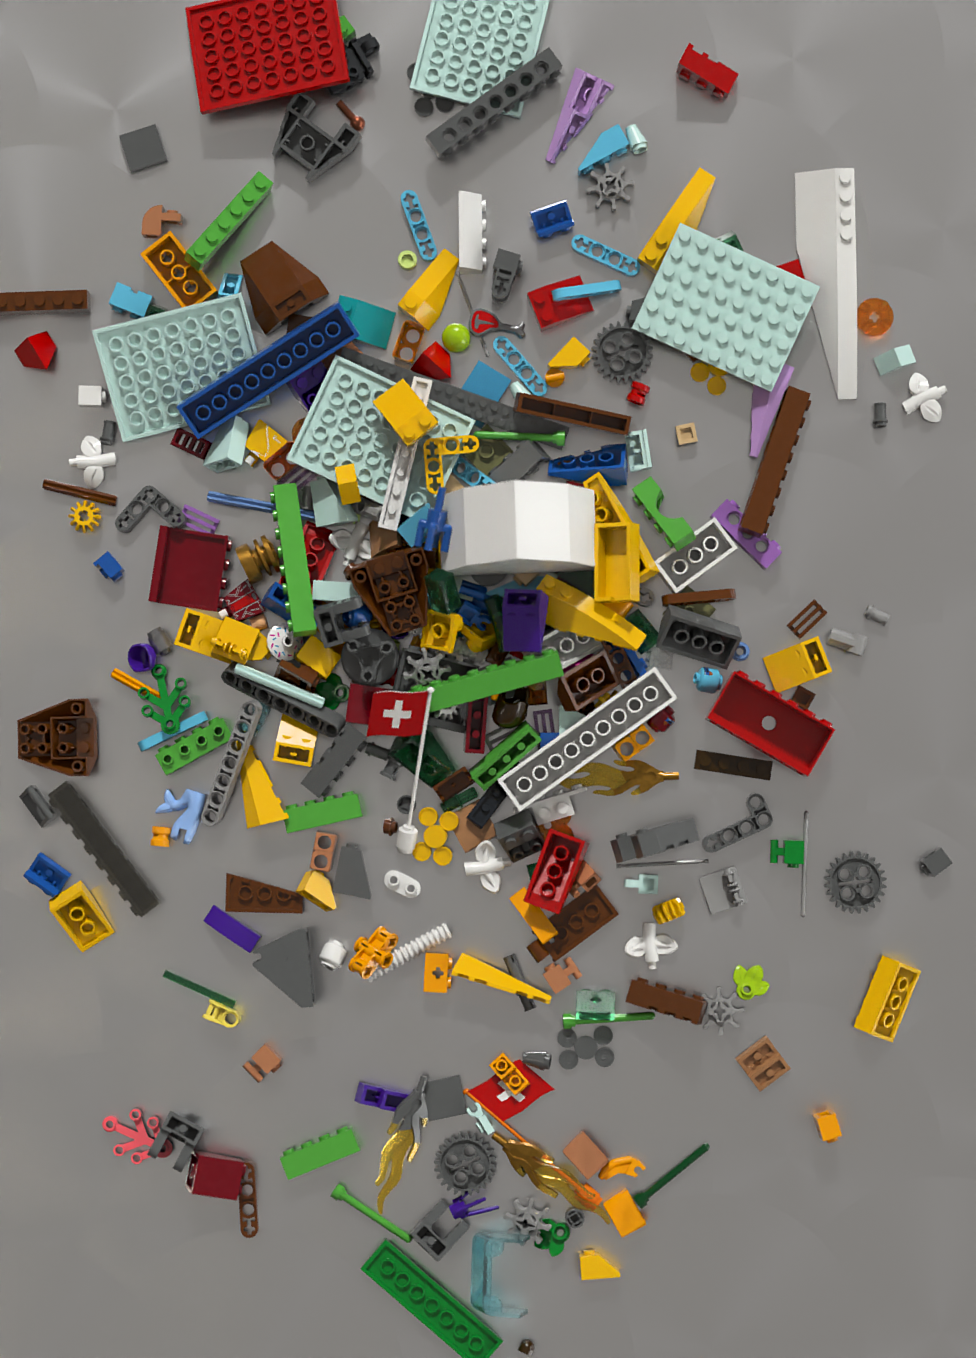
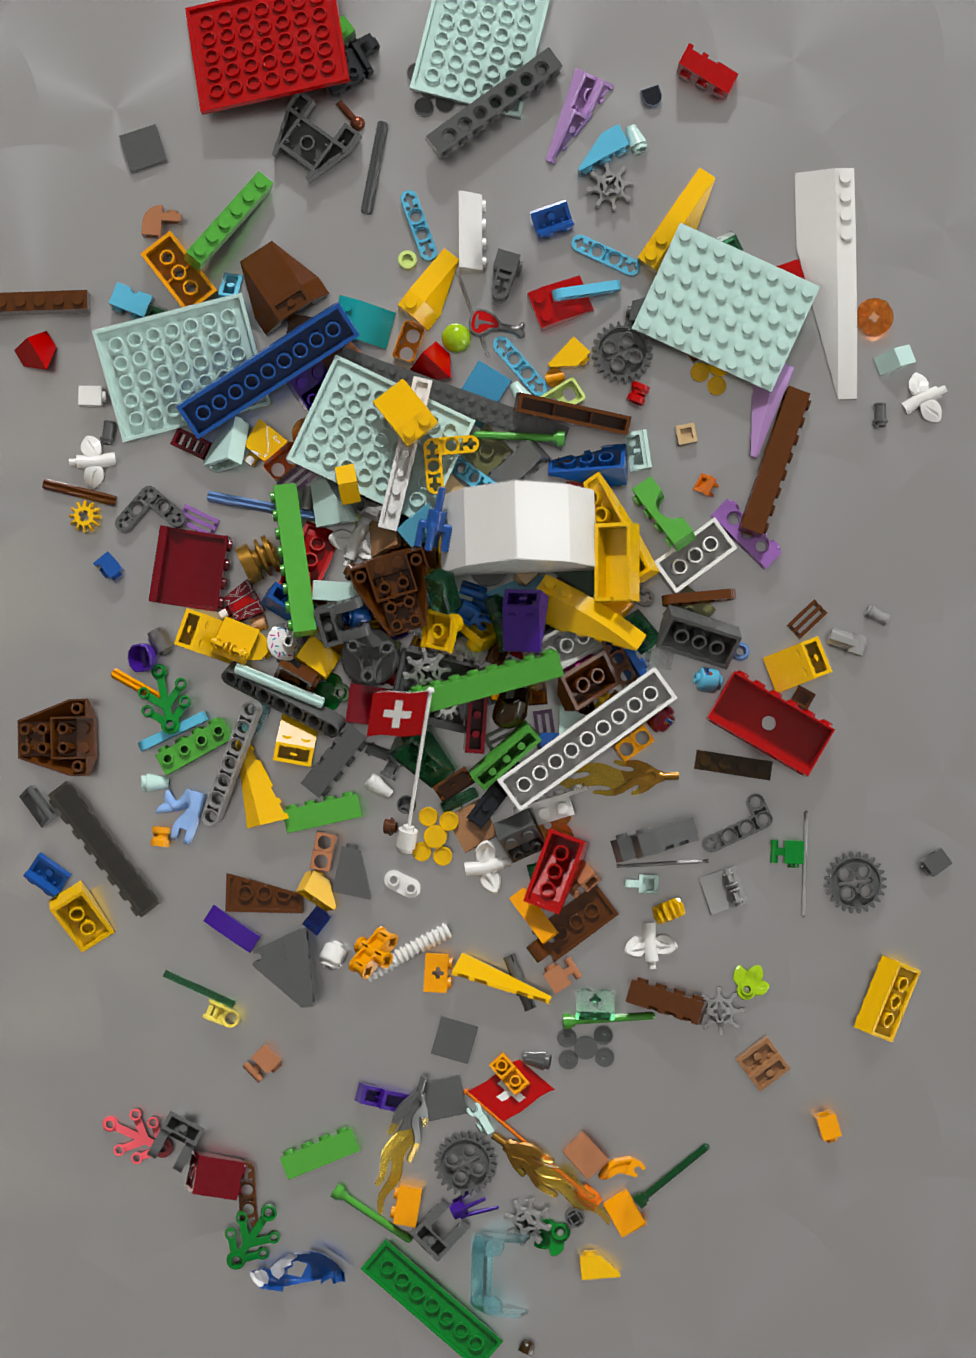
none -> light aqua cone [141,774,169,793]
none -> green plant [225,1204,280,1270]
none -> blue animal [250,1250,345,1292]
none -> clear blue panel [302,906,332,936]
none -> dark grey axle [361,121,388,214]
none -> white cone [364,773,393,799]
none -> light orange brick [390,1183,423,1228]
none -> dark grey tile [431,1016,478,1064]
none -> yellowish green piece [540,377,586,420]
none -> black tile [640,85,662,107]
none -> orange tile [692,473,719,497]

